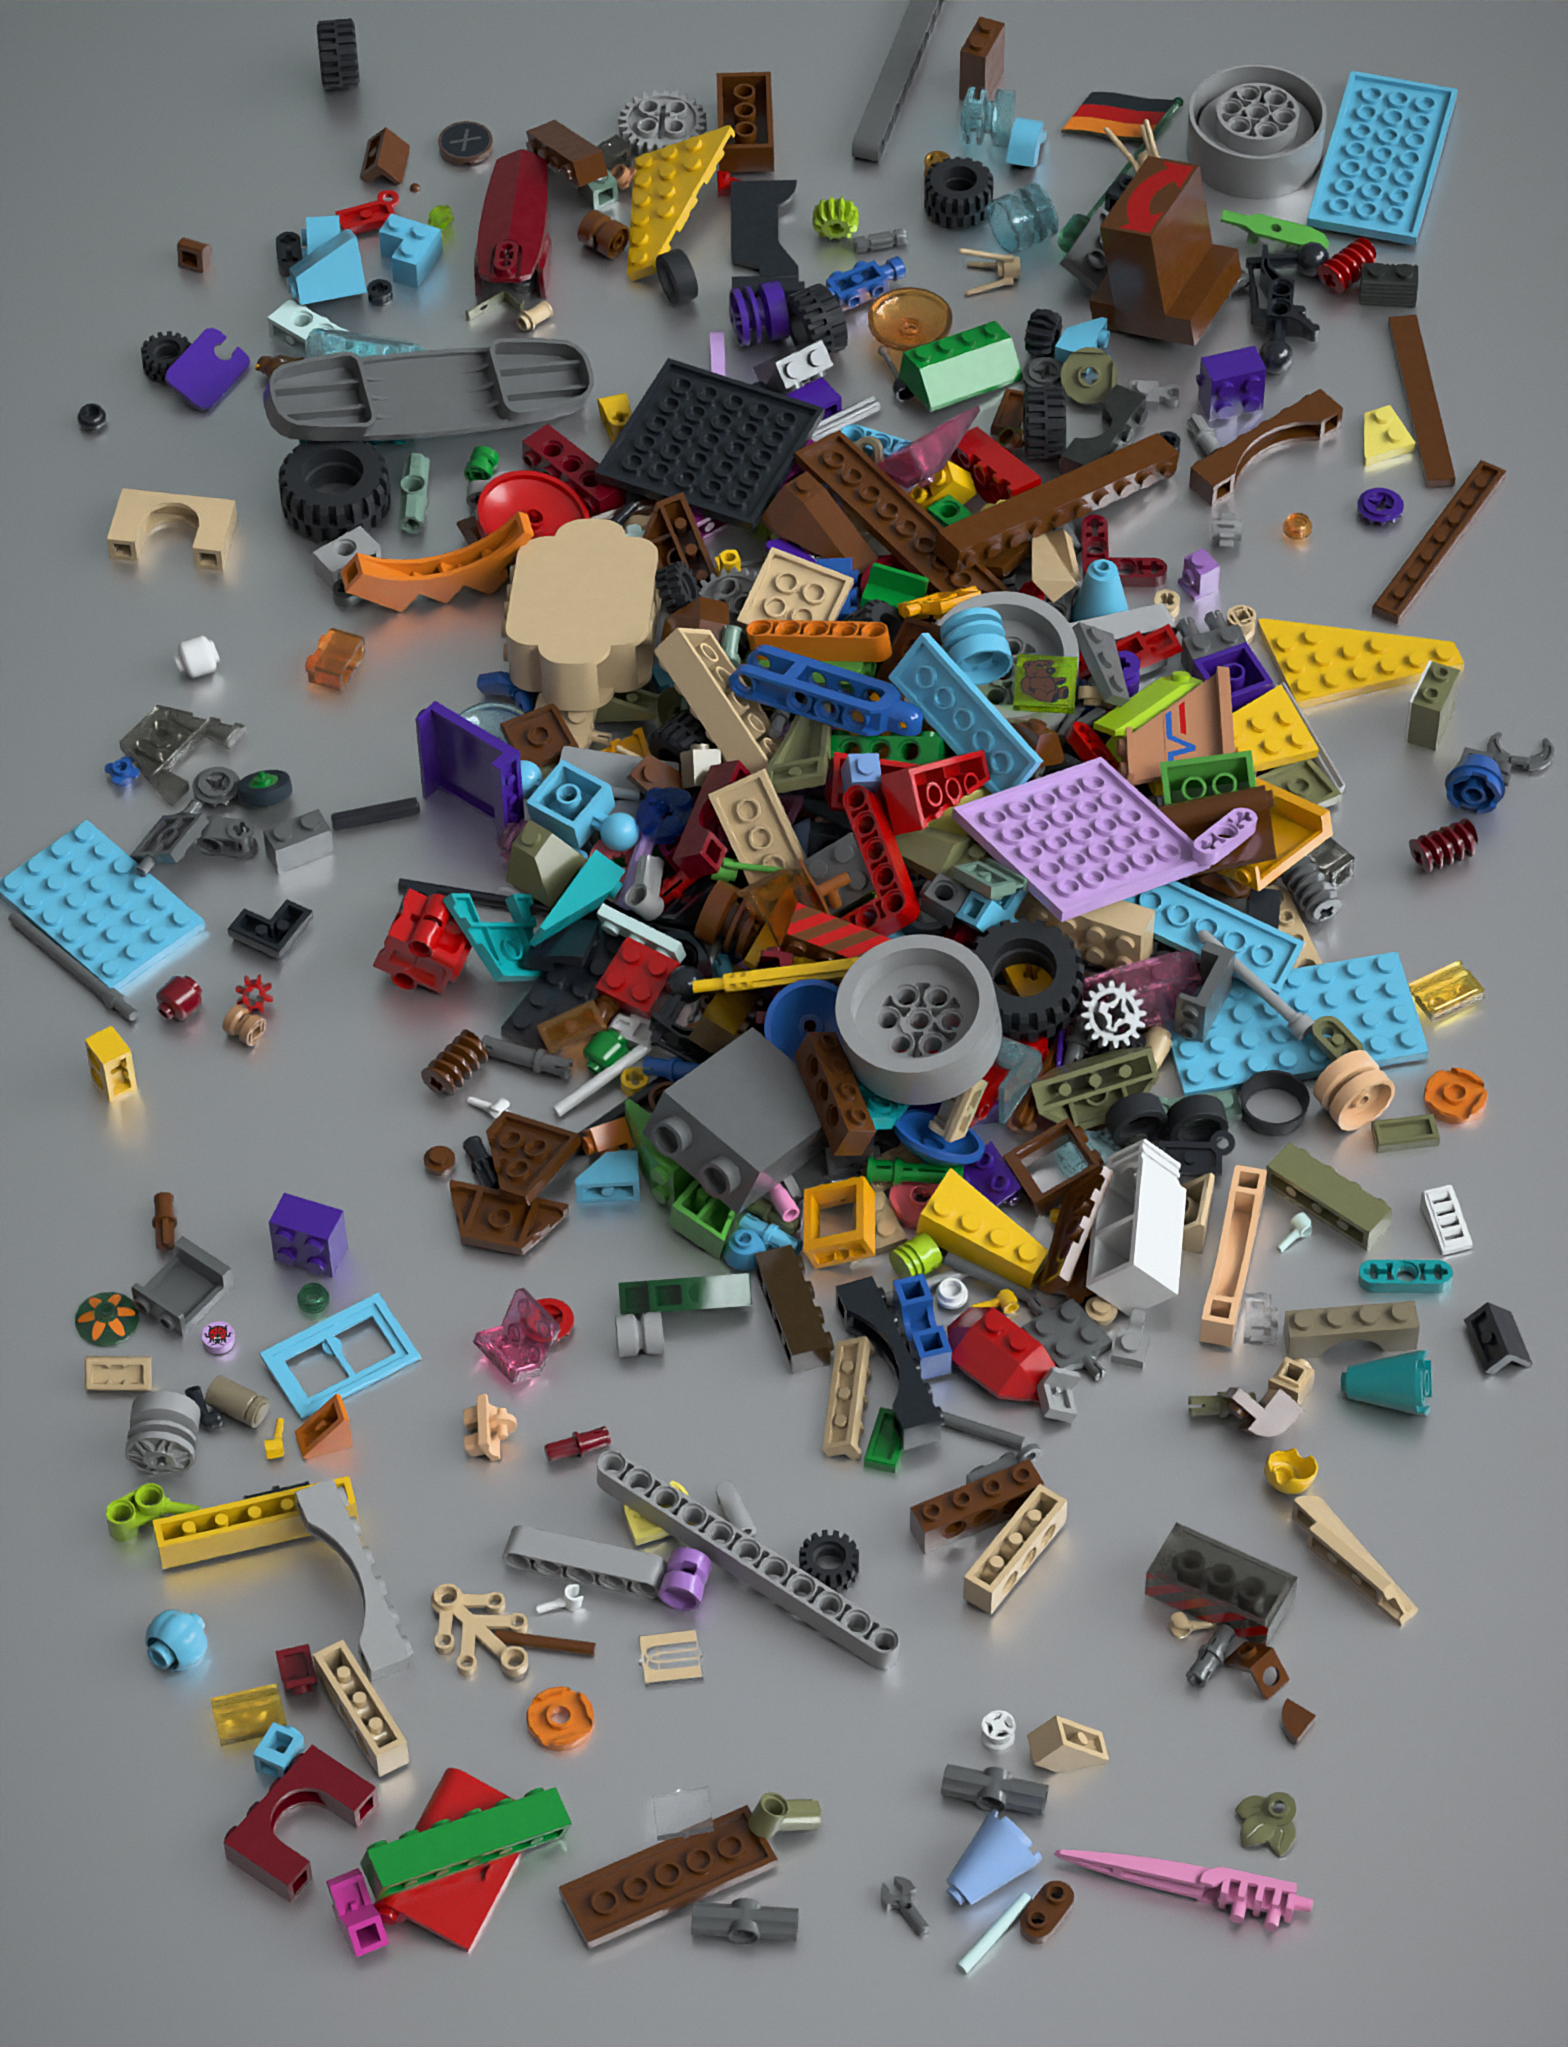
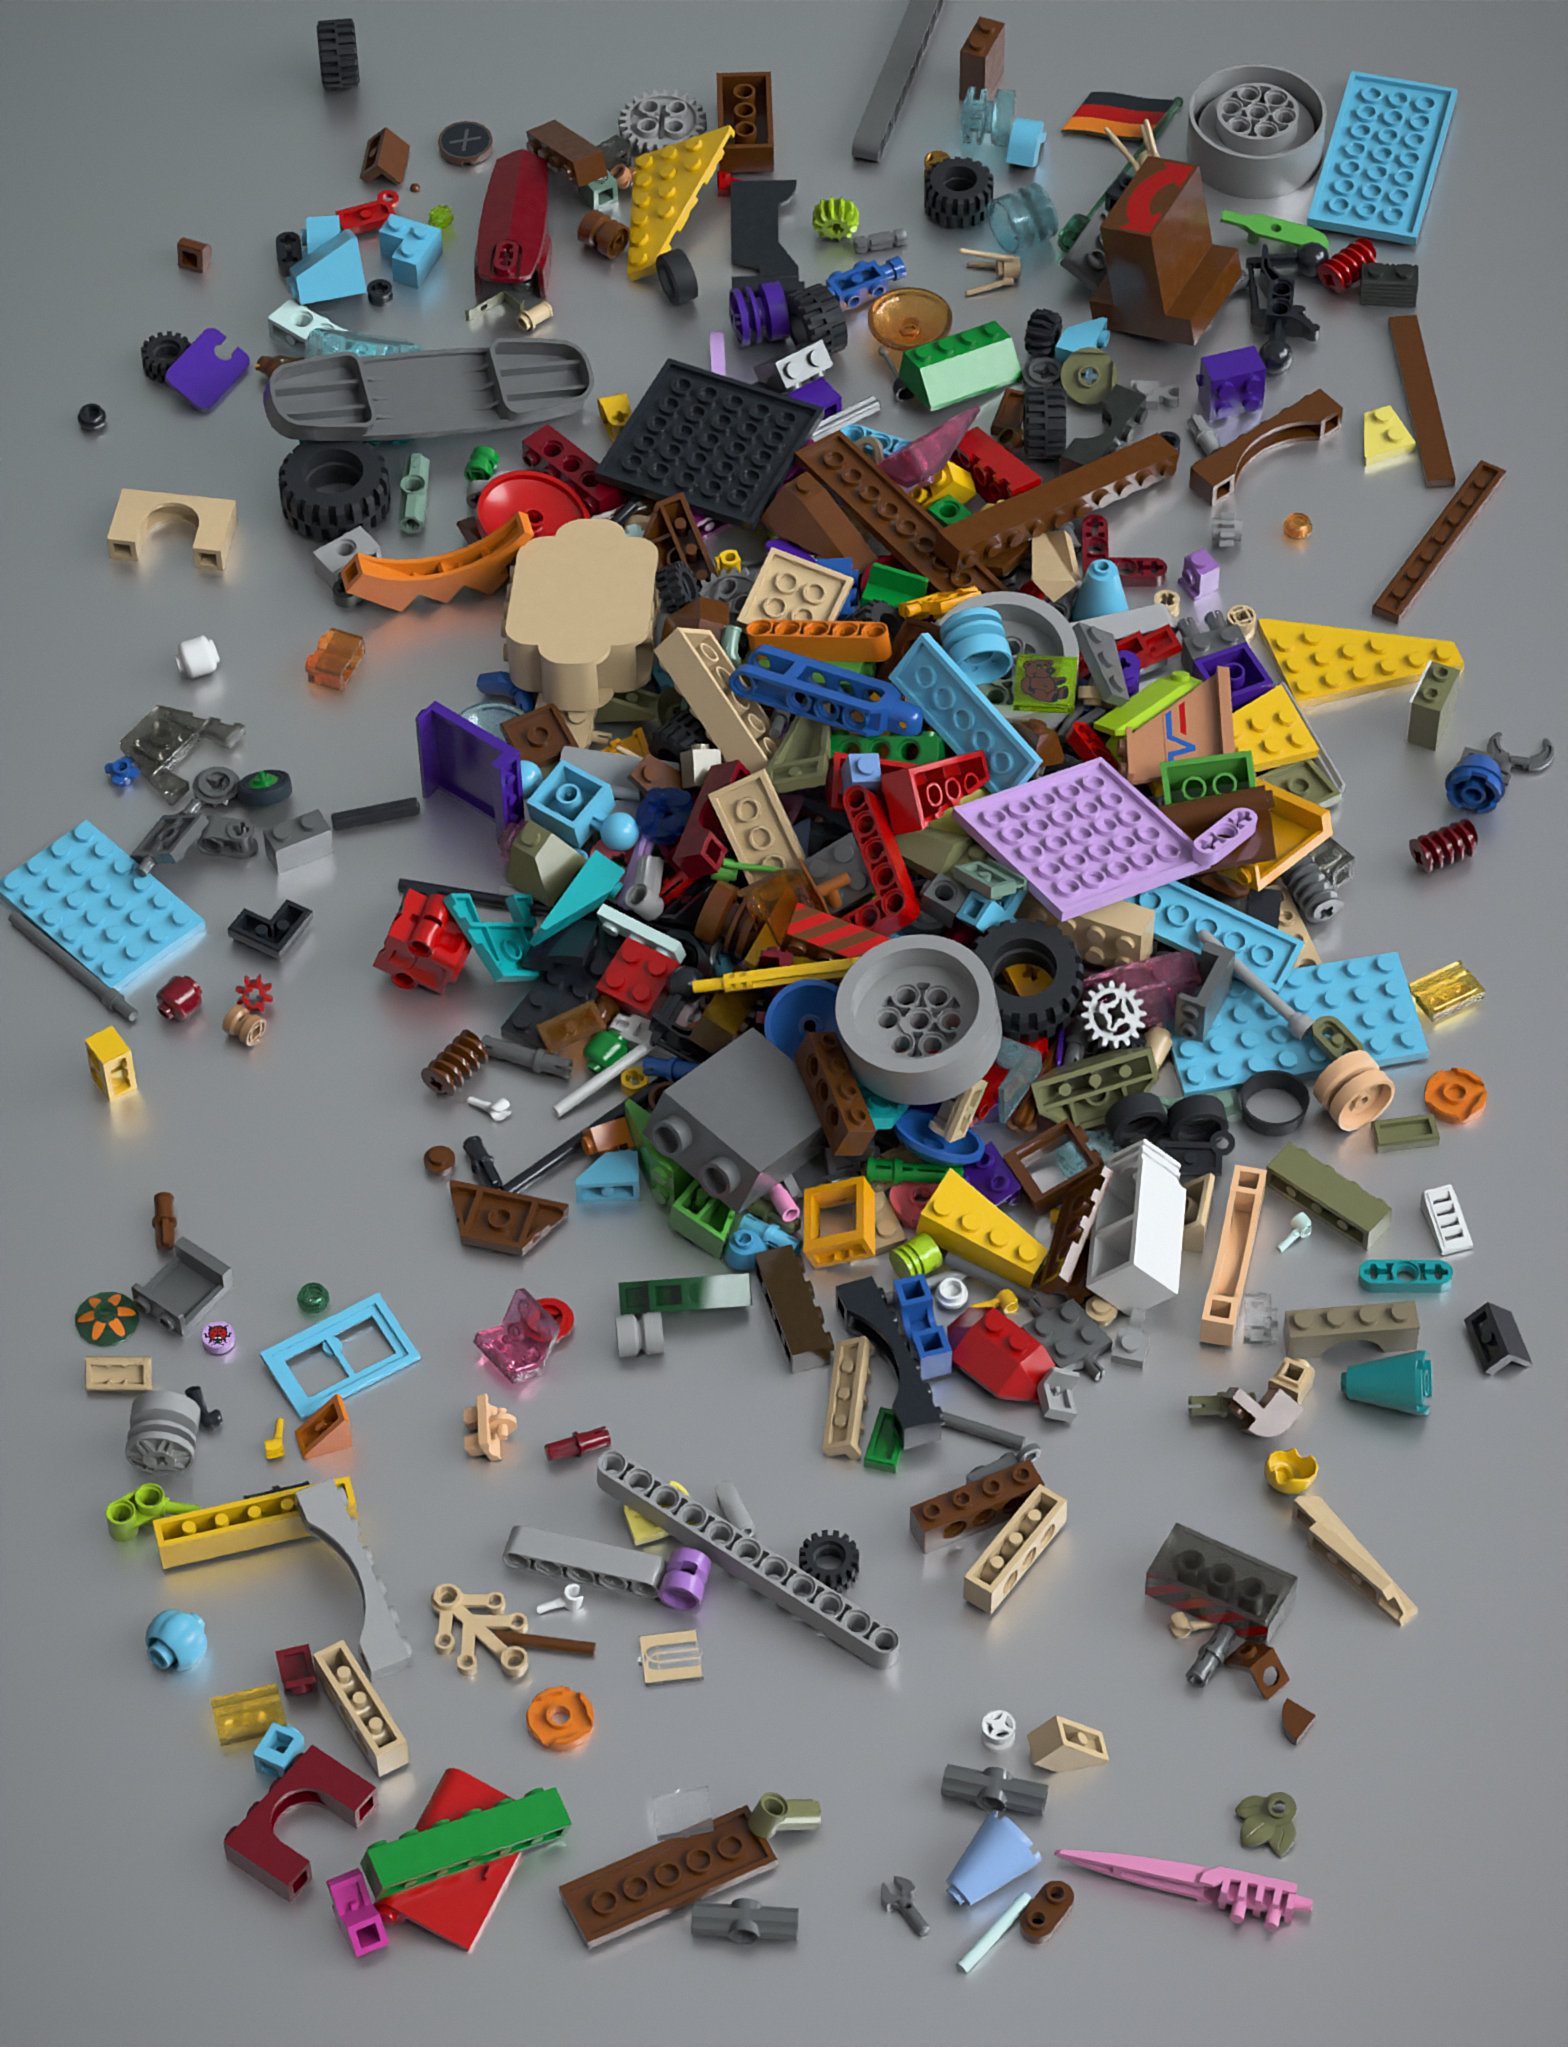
dark tan piece [205,1375,270,1428] -> none
dark purple brick [269,1193,348,1278] -> none
reddish brown plate [486,1110,582,1206] -> none
dark purple gear [1357,488,1404,526] -> none

